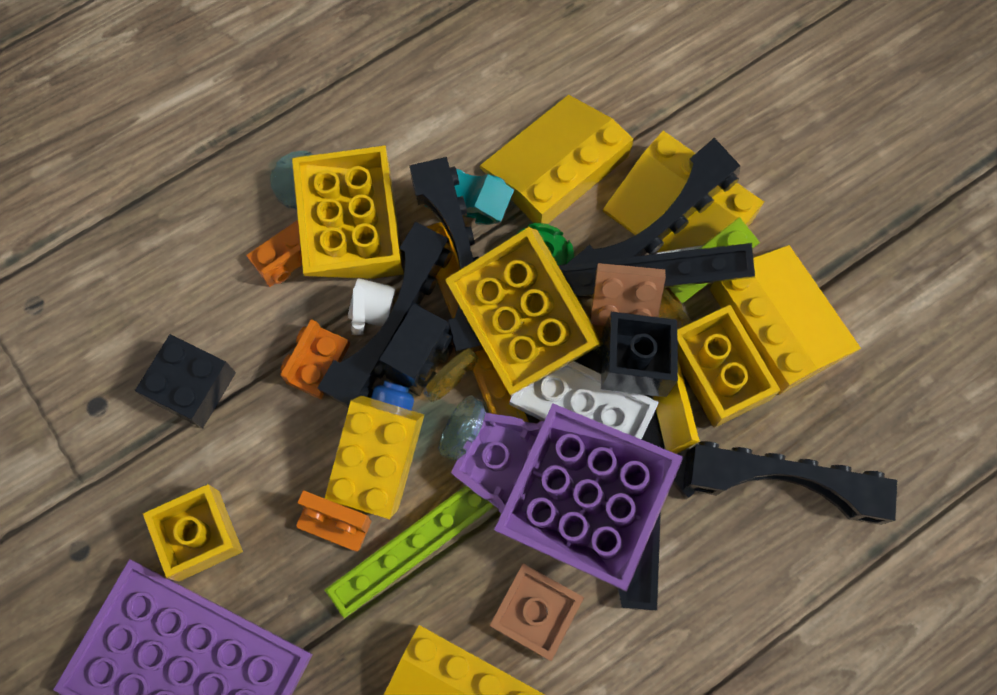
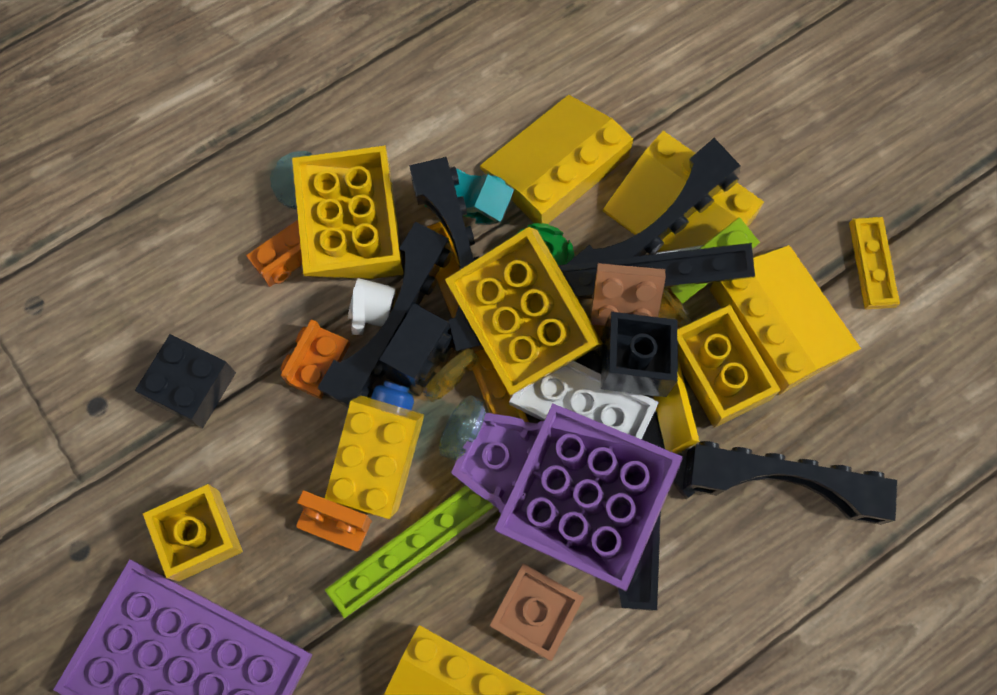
none -> yellow tile [849,217,900,310]

